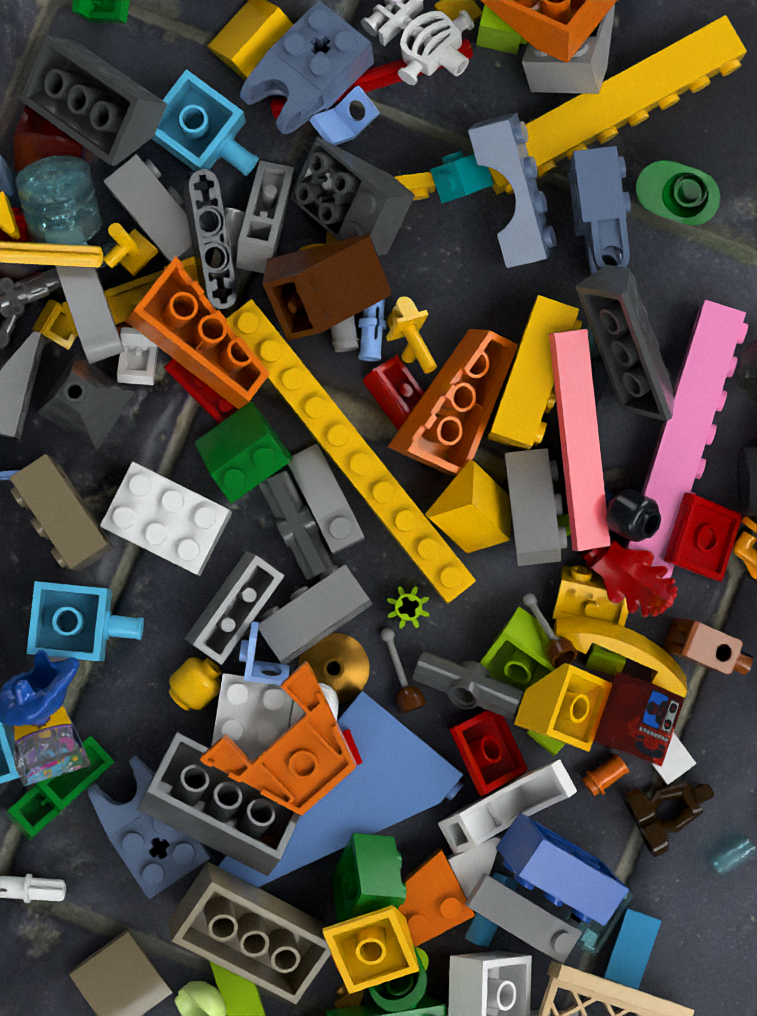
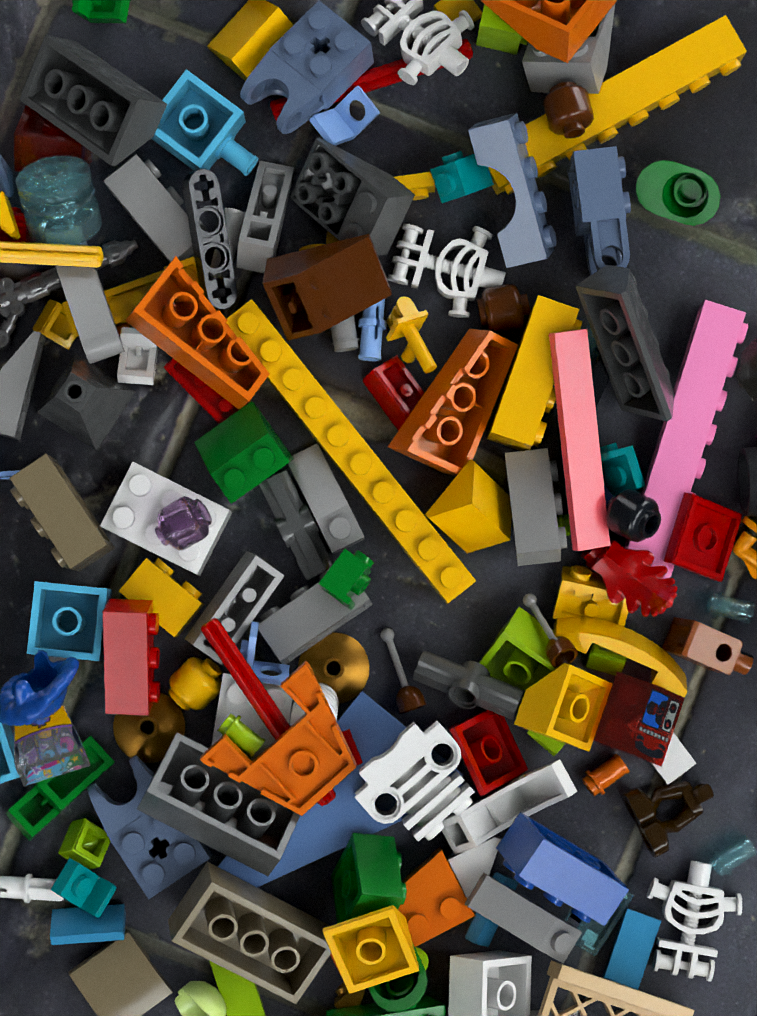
yellow arm [103,223,159,277] -> none
lime gear [387,586,430,629] -> none
none -> dark azure tile [50,904,126,945]
none -> teal bracket [51,858,117,918]
none -> lime slope [58,818,111,870]
none -> brick [102,599,160,716]
none -> pearl gold dish [113,693,185,763]
none -> yellow brick [119,558,205,638]
none -> clear purple head [155,496,212,551]
none -> red axle [201,618,336,806]
none -> lime pin [217,713,266,758]
none -> green brick [318,549,374,610]
none -> white piece [354,720,475,842]
none -> white piece [387,224,506,318]
none -> reddish brown head [477,284,530,333]
none -> reddish brown head [543,81,594,139]
none -> teal bracket [600,443,646,496]
none -> white piece [647,860,742,982]
none -> clear light blue pin [706,591,755,624]

